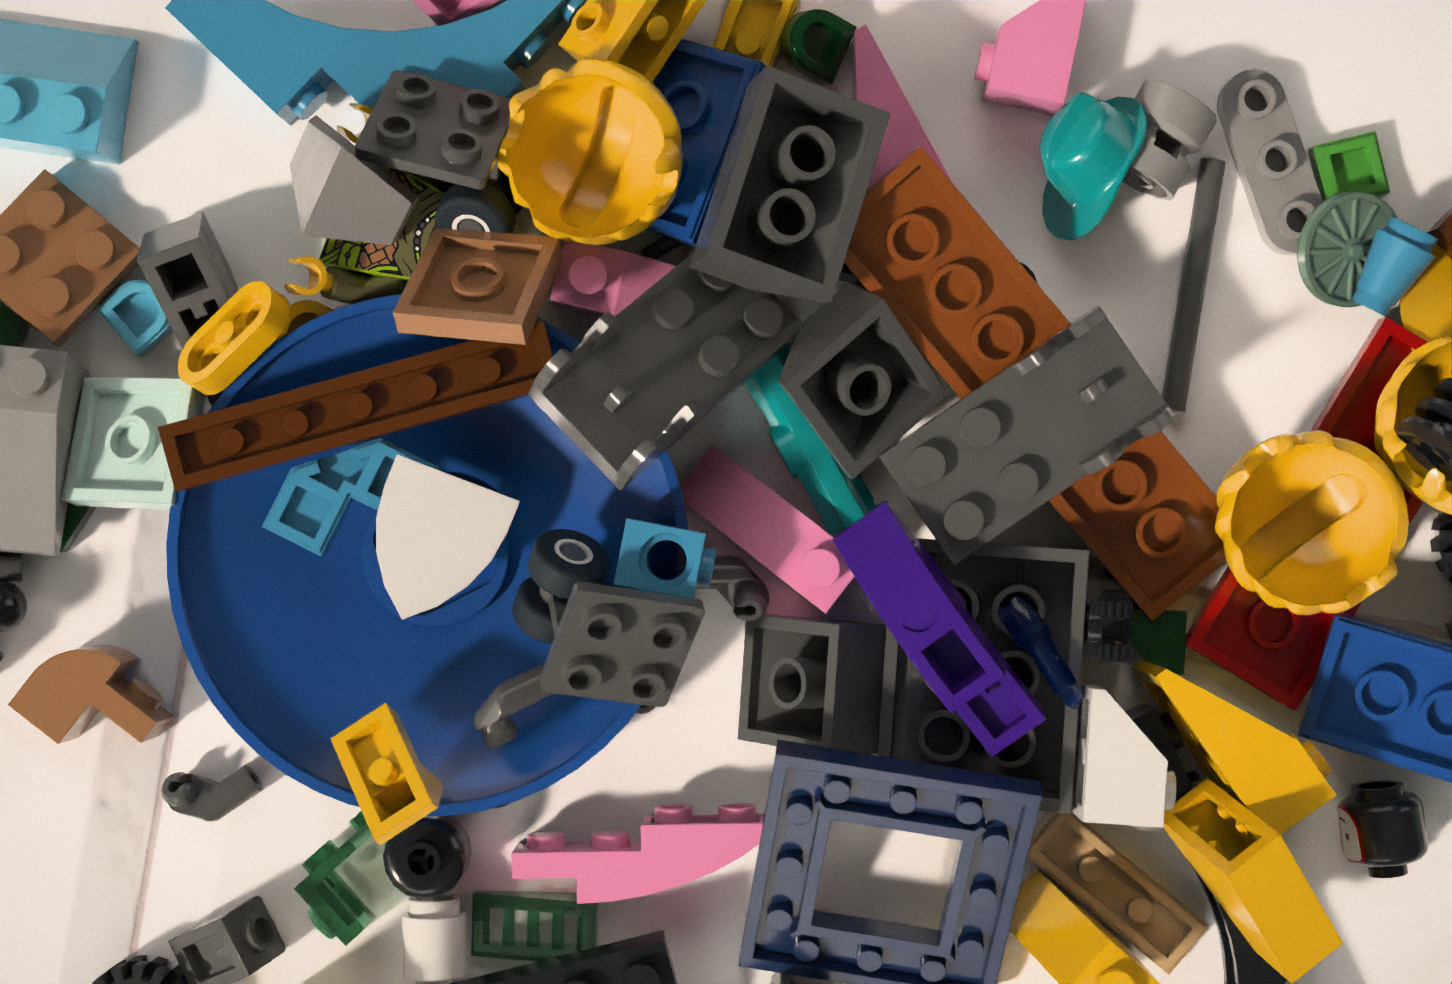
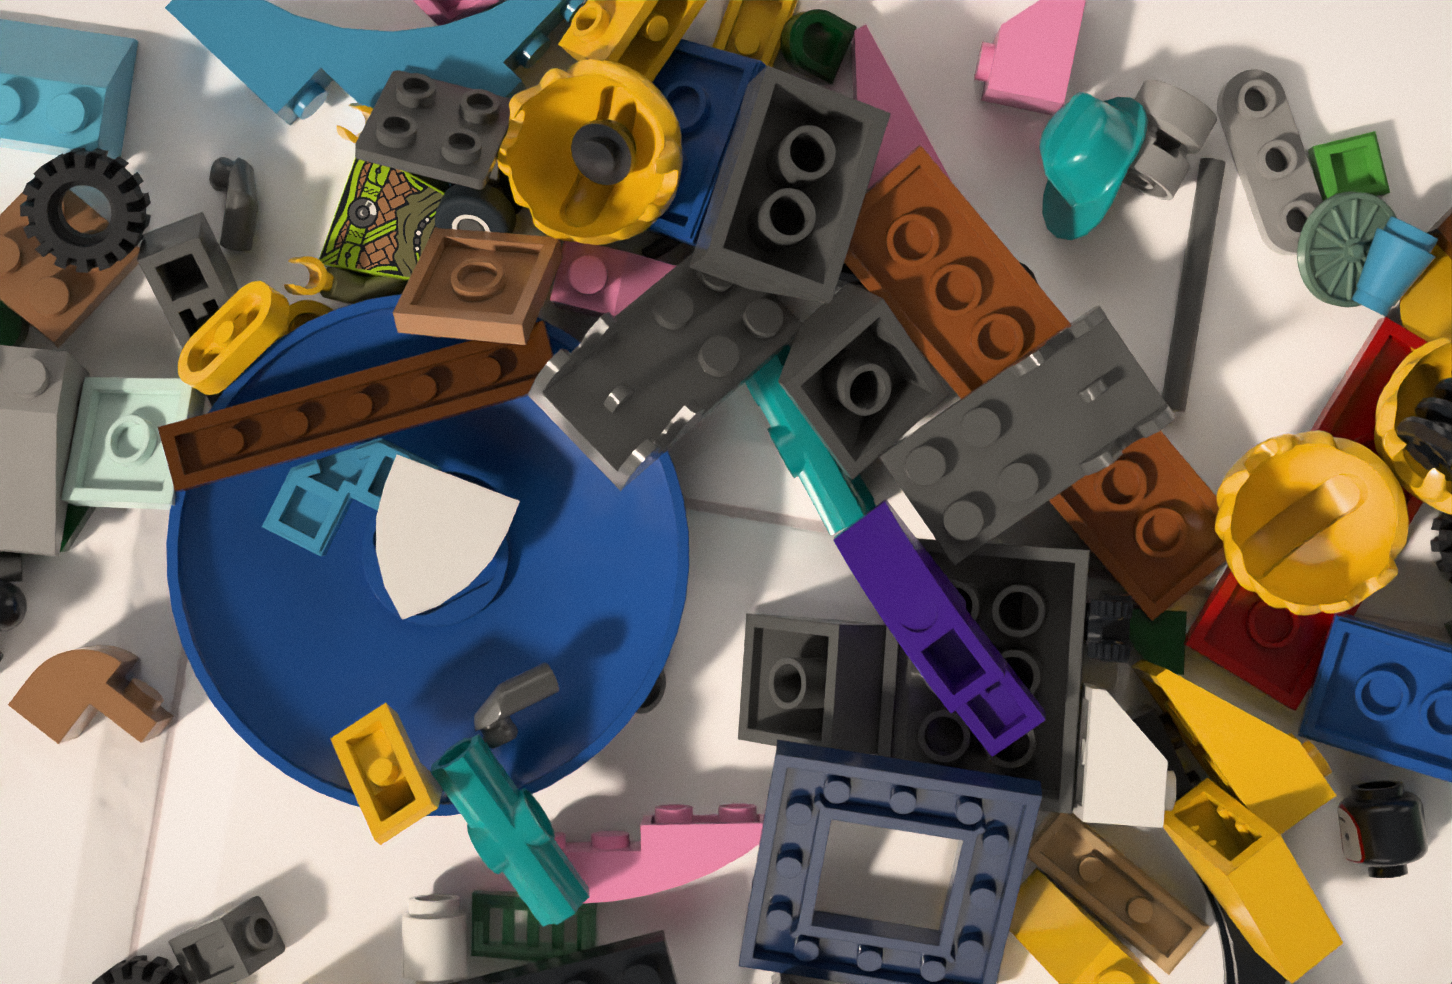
medium azure tile [95,280,172,357] -> none
dark grey arm [161,765,263,822] -> none
light grey slope [290,115,419,245] -> none
clear green bracket [294,811,376,946] -> none
black head [383,815,472,900] -> none
dark grey plate [512,529,705,707] -> none
dark azure brick [613,518,717,598] -> none
bright pink slope [680,444,855,614] -> none
dark grey arm [696,557,770,622] -> none
clear blue piece [998,596,1083,709] -> none
none -> black tyre [20,148,151,273]
none -> dark grey arm [209,157,258,251]
none -> teal piece [430,734,590,927]
none -> black plate [571,120,636,185]

